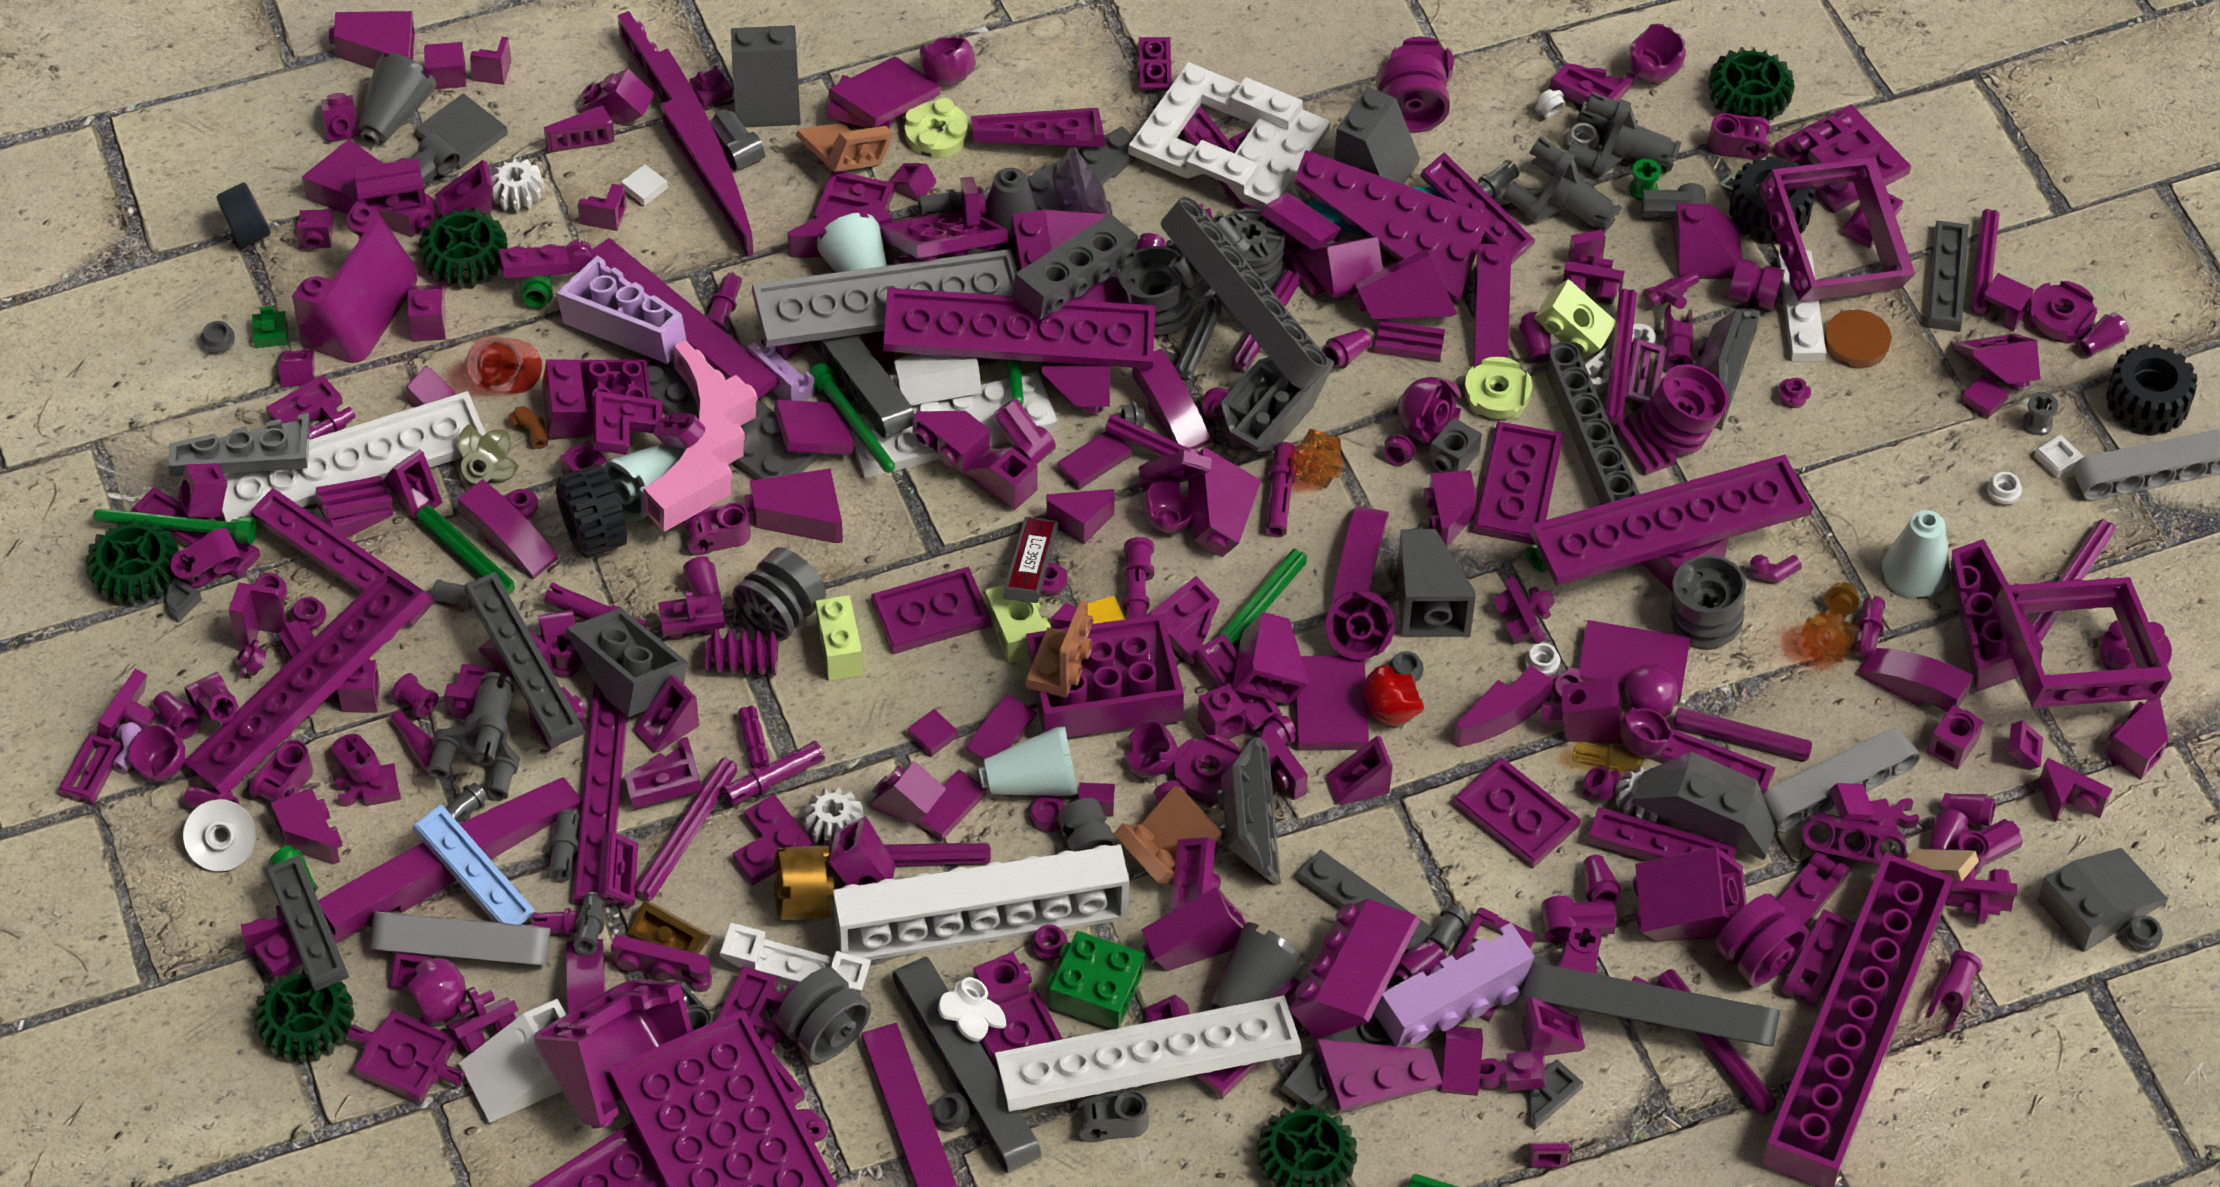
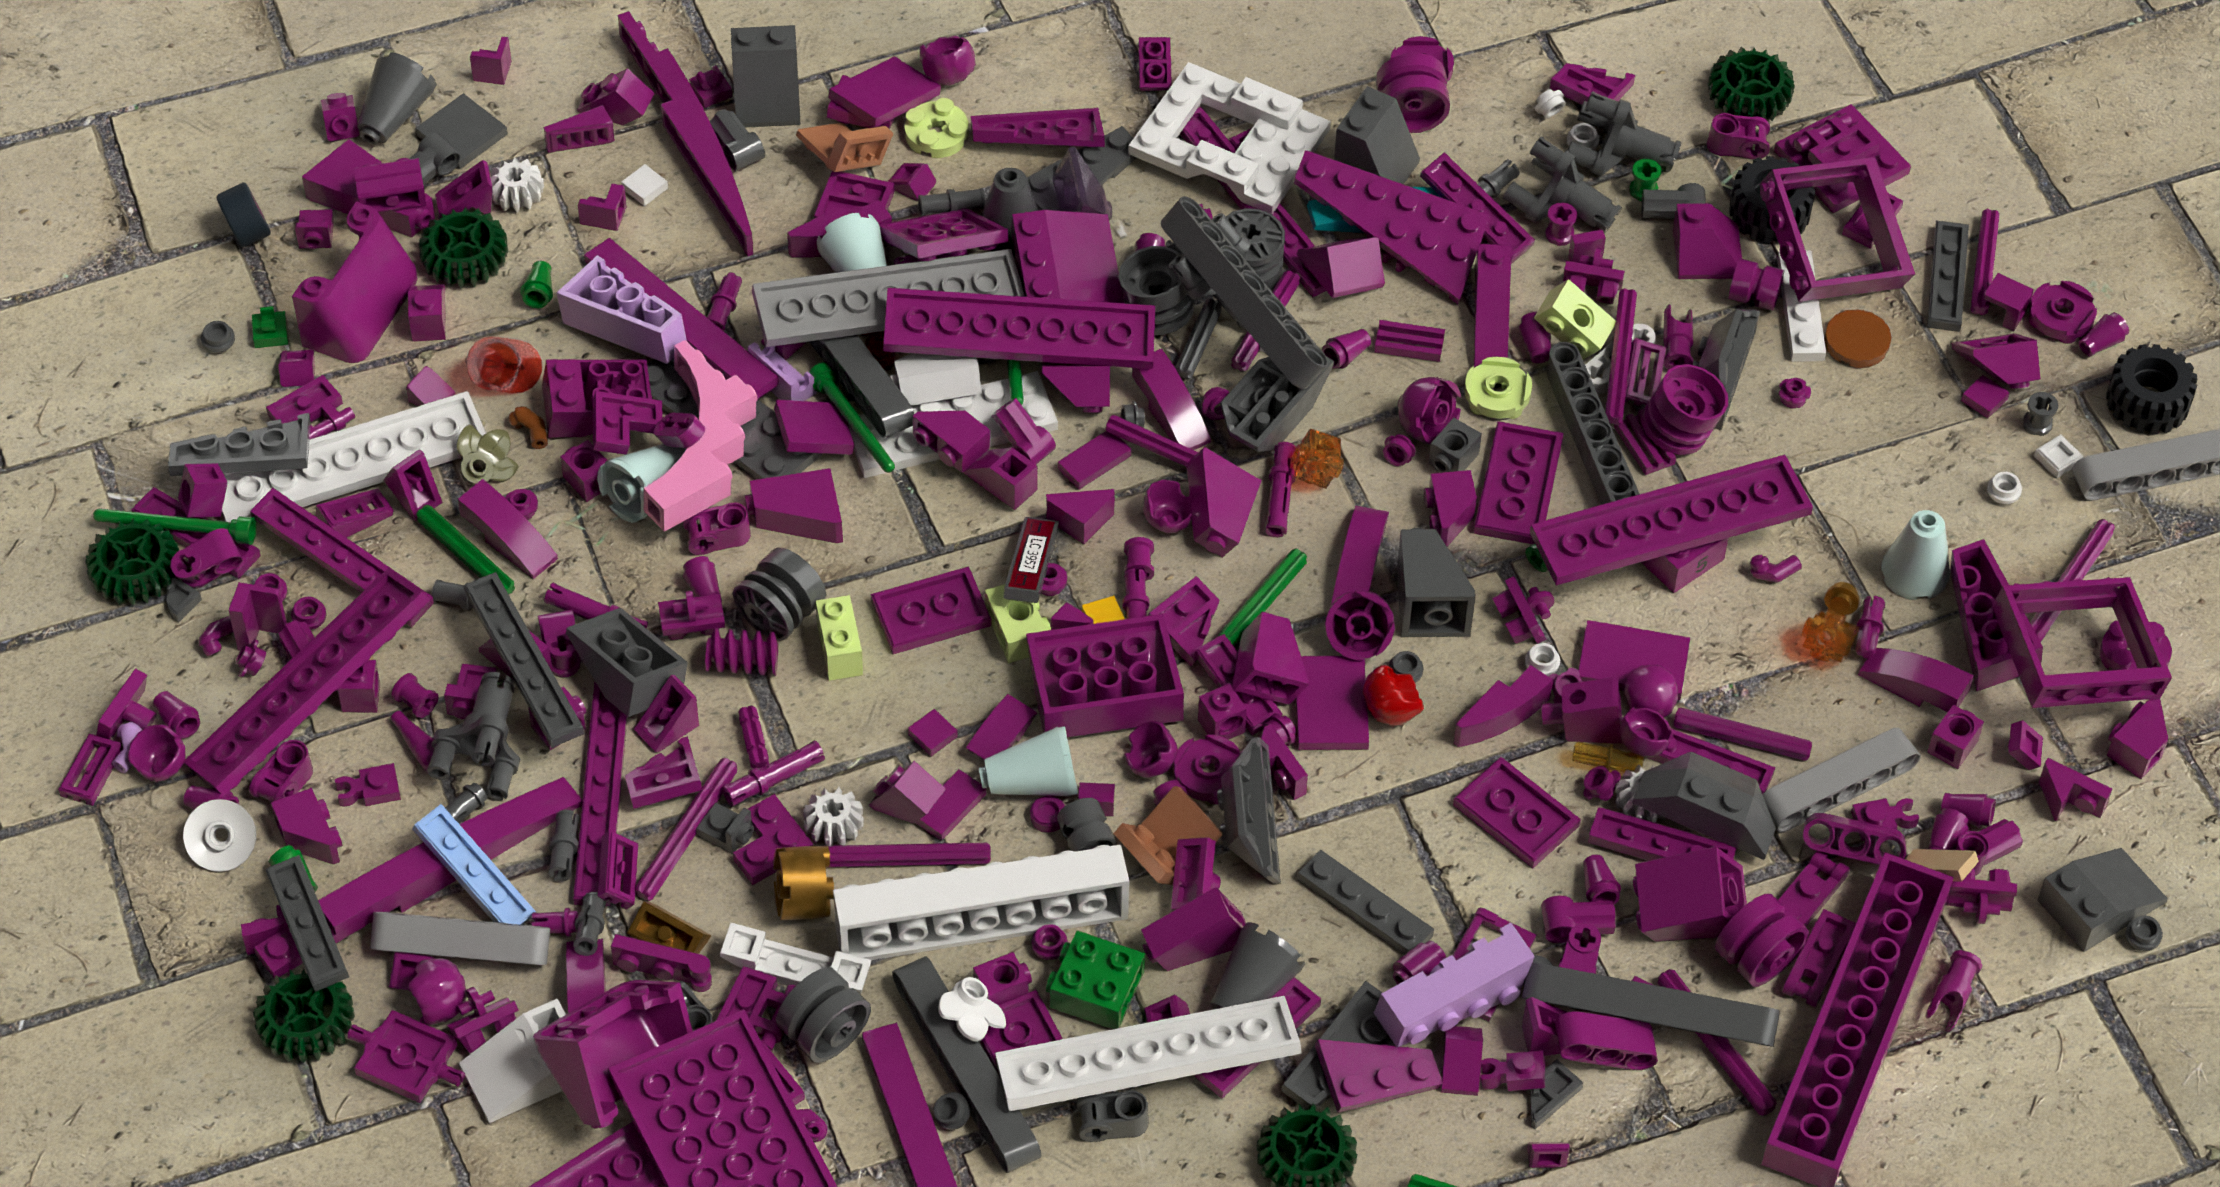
magenta piece [184,671,239,724] -> none
magenta tile [315,476,393,519] -> none
magenta slope [329,11,415,69] -> none
magenta beam [331,734,381,783] -> none
magenta panel [424,42,467,89] -> none
magenta hinge [499,240,594,278] -> none
black tyre [556,464,628,558] -> none
magenta torso [829,816,895,886] -> none
magenta plate [960,177,986,226] -> none
dark grey brick [1012,213,1138,320] -> none
nougat bracket [1026,600,1092,698] -> none
magenta hinge [1137,448,1212,489] -> none
magenta tile [1261,193,1341,251] -> none
magenta slope [1289,899,1420,1040] -> none
magenta slope [1327,736,1393,805] -> none
magenta slope [1353,249,1457,319] -> none
dark grey pin [1427,905,1468,953] -> none
magenta hair [1628,23,1686,84] -> none
magenta piece [1643,271,1699,309] -> none
dark grey wheel [1671,555,1746,648] -> none
magenta tile [1829,783,1875,821] -> none
none -> magenta arm [198,615,234,656]
none -> dark grey bracket [696,803,754,854]
none -> magenta bush [1545,202,1577,246]
none -> magenta beam [1555,1011,1658,1070]

